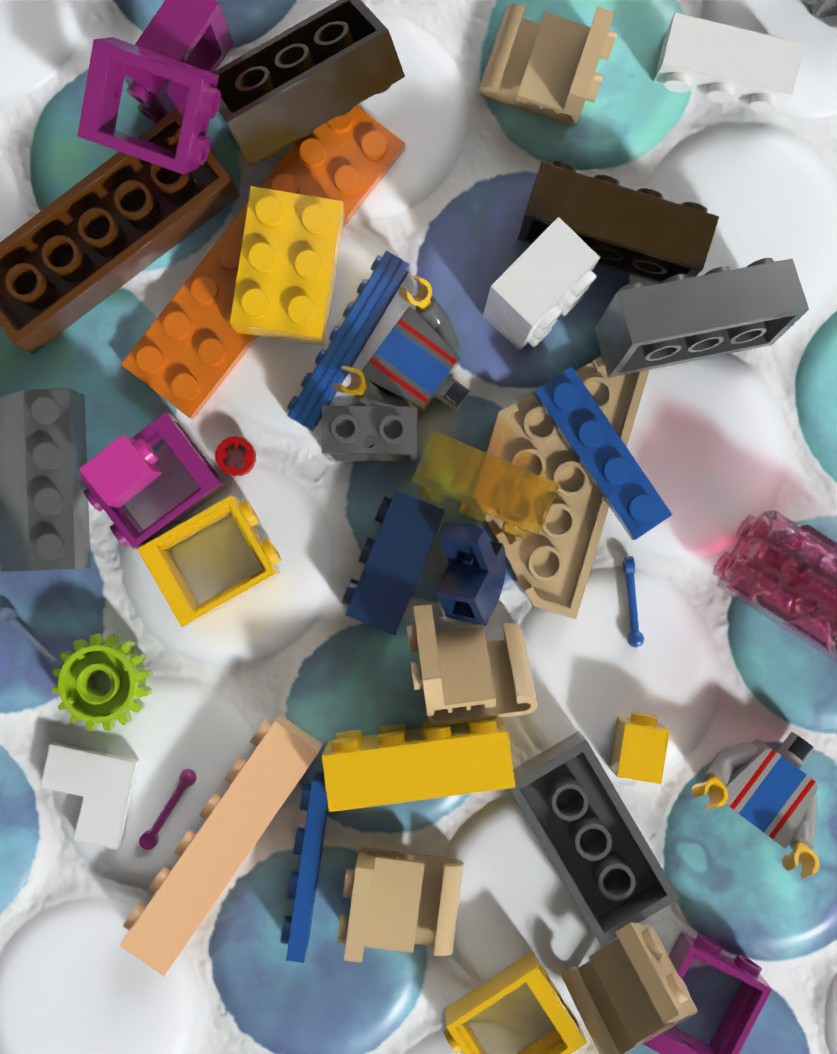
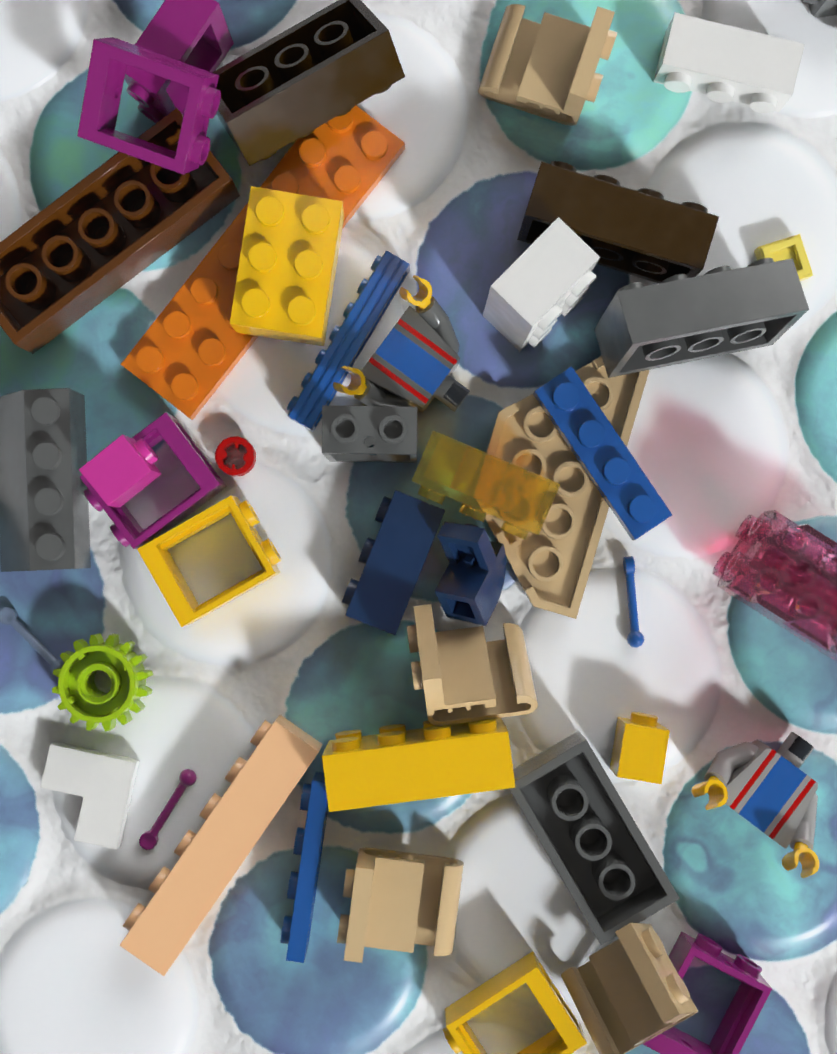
none -> light yellow tile [754,234,813,281]

